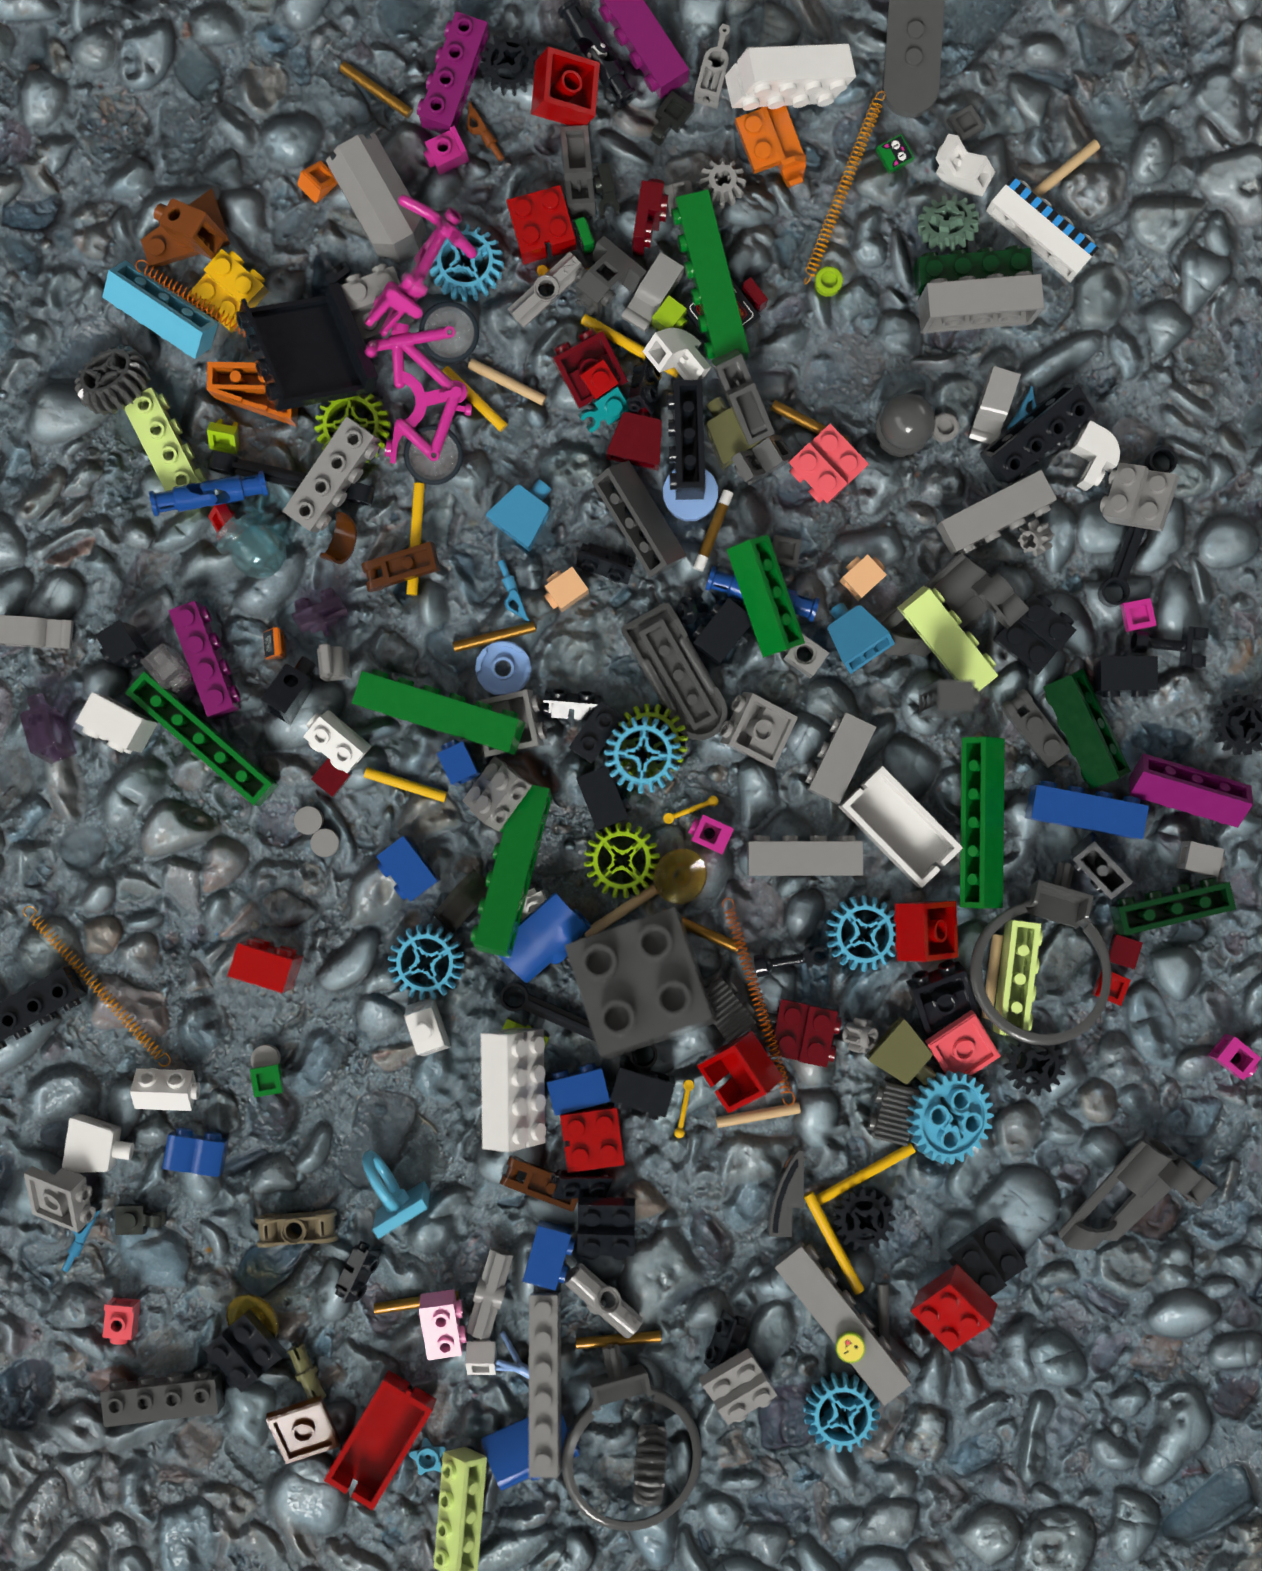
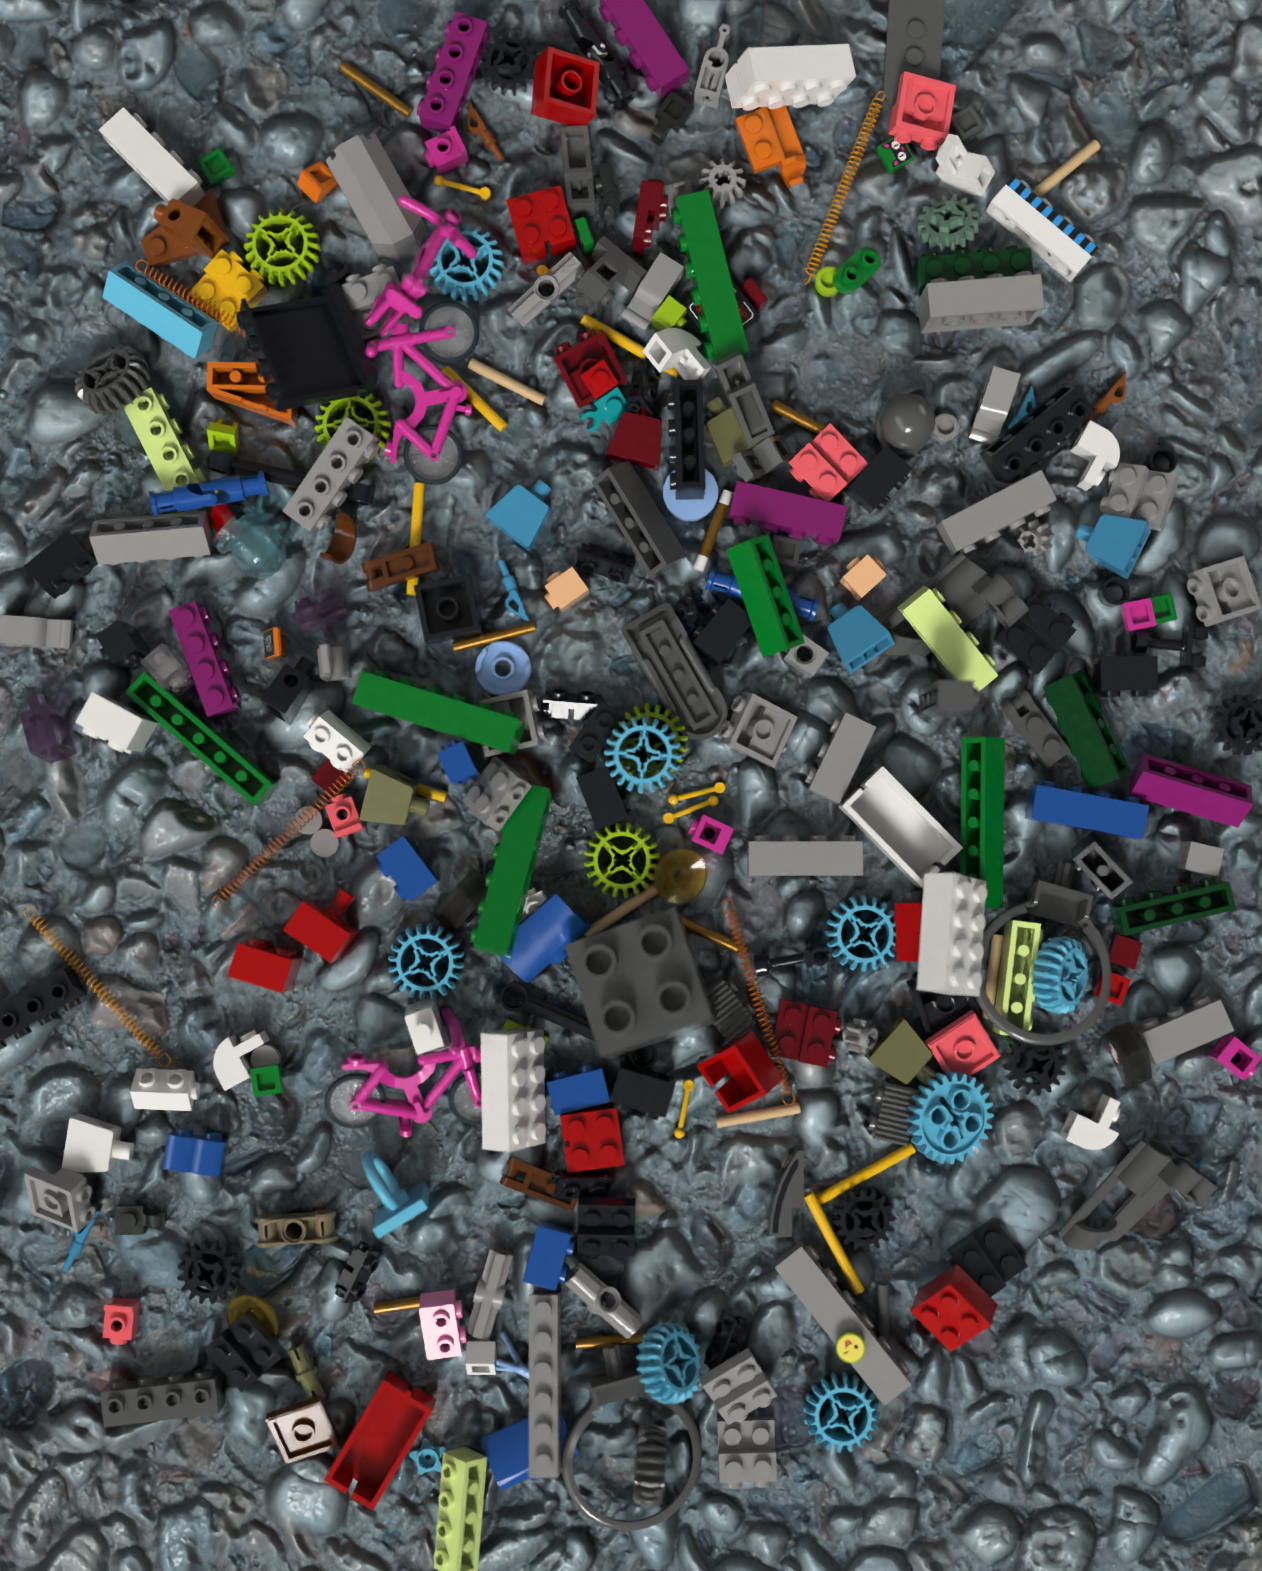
none -> black brick [24,530,98,599]
none -> light grey brick [89,511,214,565]
none -> white brick [99,107,206,207]
none -> black gear [177,1239,241,1304]
none -> green tile [196,147,237,188]
none -> orange piece [211,760,365,908]
none -> white brick [213,1030,270,1091]
none -> lime gear [244,208,321,287]
none -> red brick [283,888,359,963]
none -> dark pink piece [324,1008,482,1137]
none -> coral brick [325,793,366,838]
none -> olive torso [359,763,431,825]
none -> black brick [414,574,483,645]
none -> yellow hinge [434,175,491,200]
none -> medium azure gear [636,1322,704,1404]
none -> yellow hinge [668,782,725,805]
none -> light grey plate [717,1416,777,1489]
none -> magenta brick [728,481,847,546]
none -> green plate [832,247,881,295]
none -> black brick [845,445,911,514]
none -> coral plate [888,71,956,150]
none -> white piece [917,873,987,996]
none -> medium azure gear [1031,936,1090,1014]
none -> white brick [1059,1094,1121,1150]
none -> dark azure torso [1076,514,1151,579]
none -> dark orange hand [1085,371,1126,425]
none -> clear smoke slope [1105,1022,1153,1090]
none -> light grey brick [1134,995,1234,1065]
none -> green tile [1145,592,1178,625]
none -> light grey plate [1187,556,1262,627]

